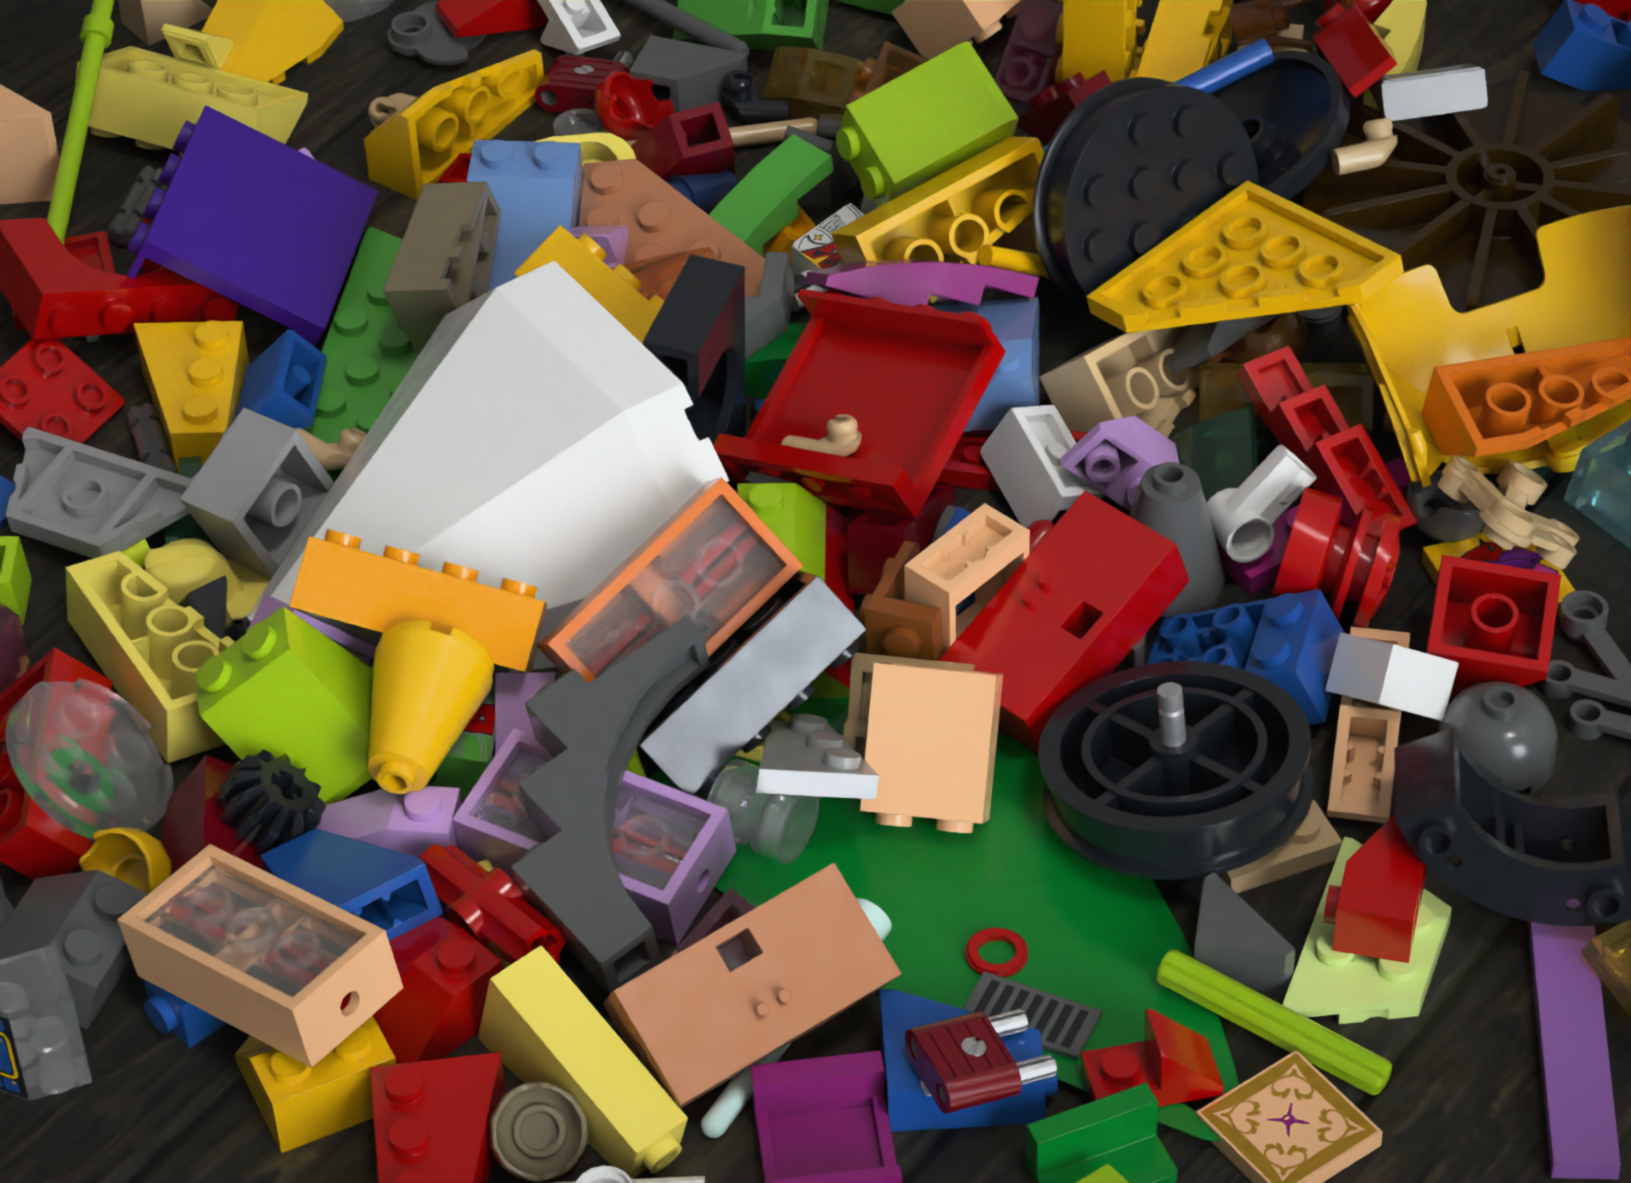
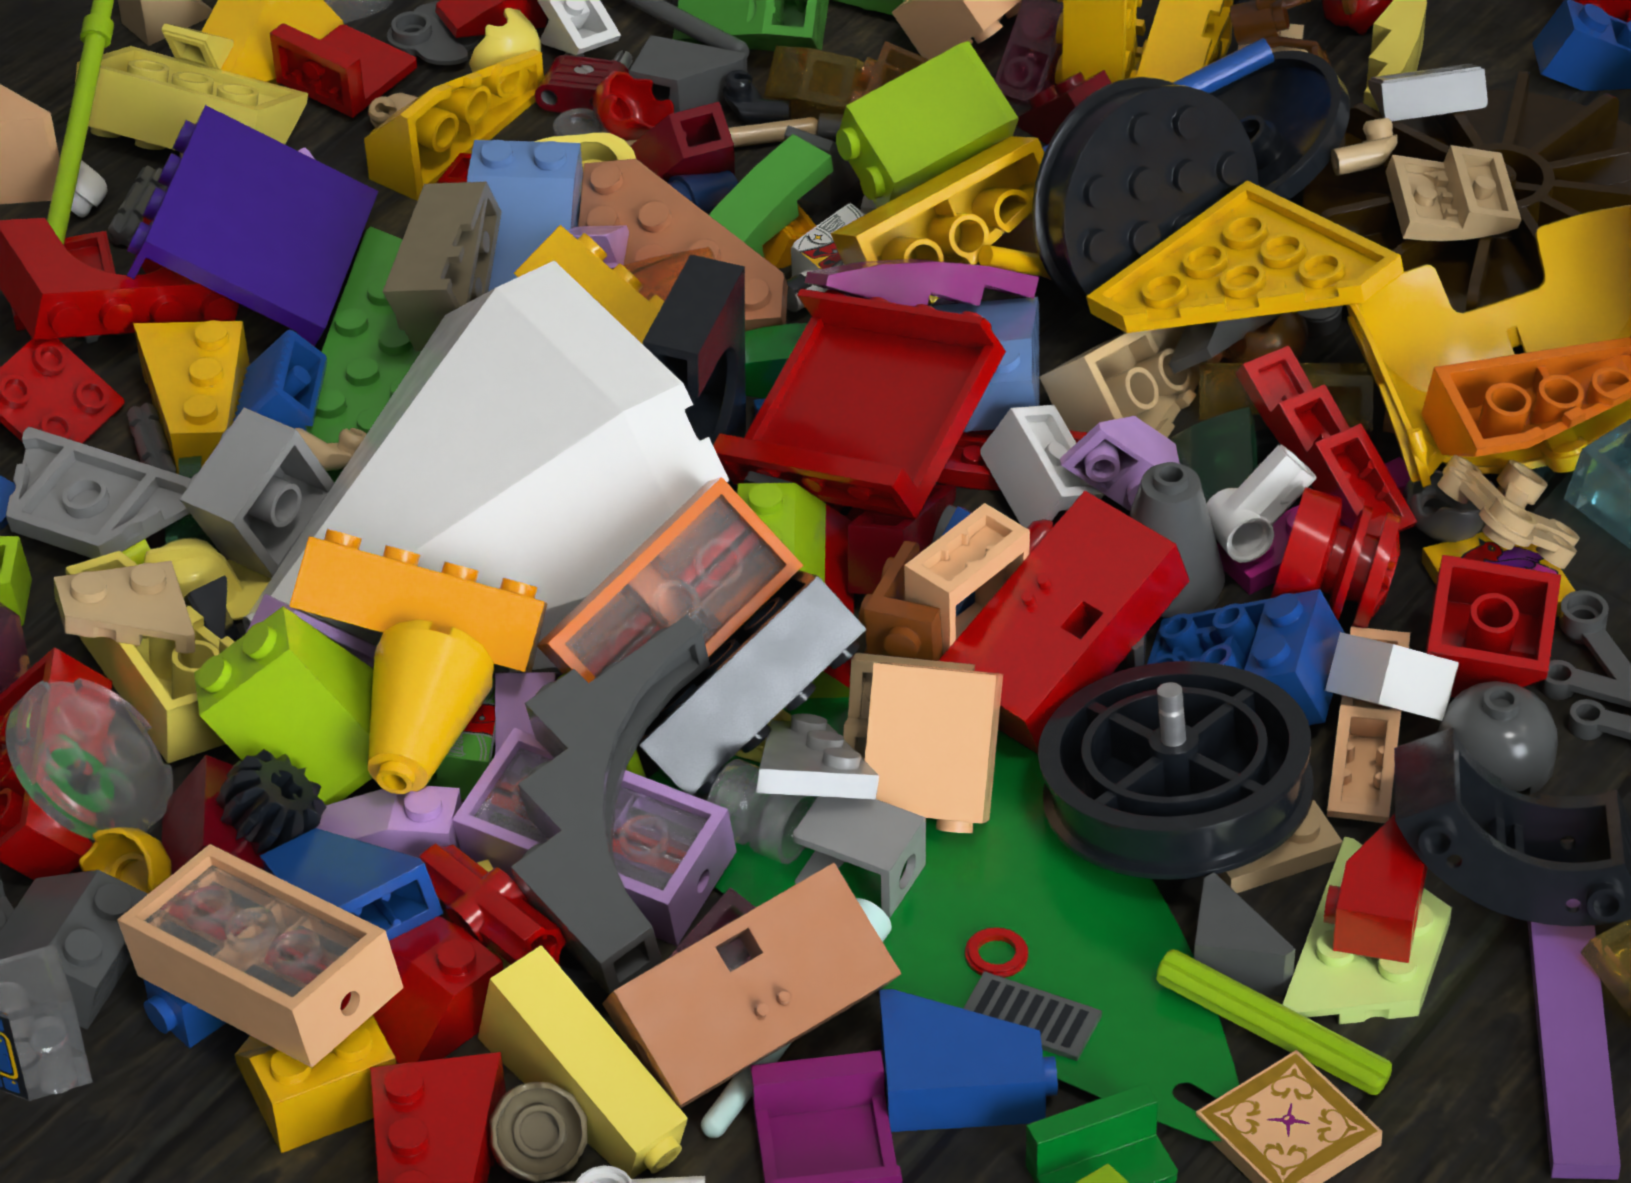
dark grey slope [745,252,795,360] -> none
tan arm [781,414,862,457] -> none
dark red piece [905,1009,1057,1114] -> none
red slope [1081,1009,1224,1107] -> none
red slope [1313,1,1397,98] -> none
none -> tan wing [54,561,195,654]
none -> white arm [71,160,108,217]
none -> red bracket [269,23,417,118]
none -> light yellow hair [469,8,541,73]
none -> light grey piece [793,796,926,918]
none -> tan slope [1386,145,1521,241]

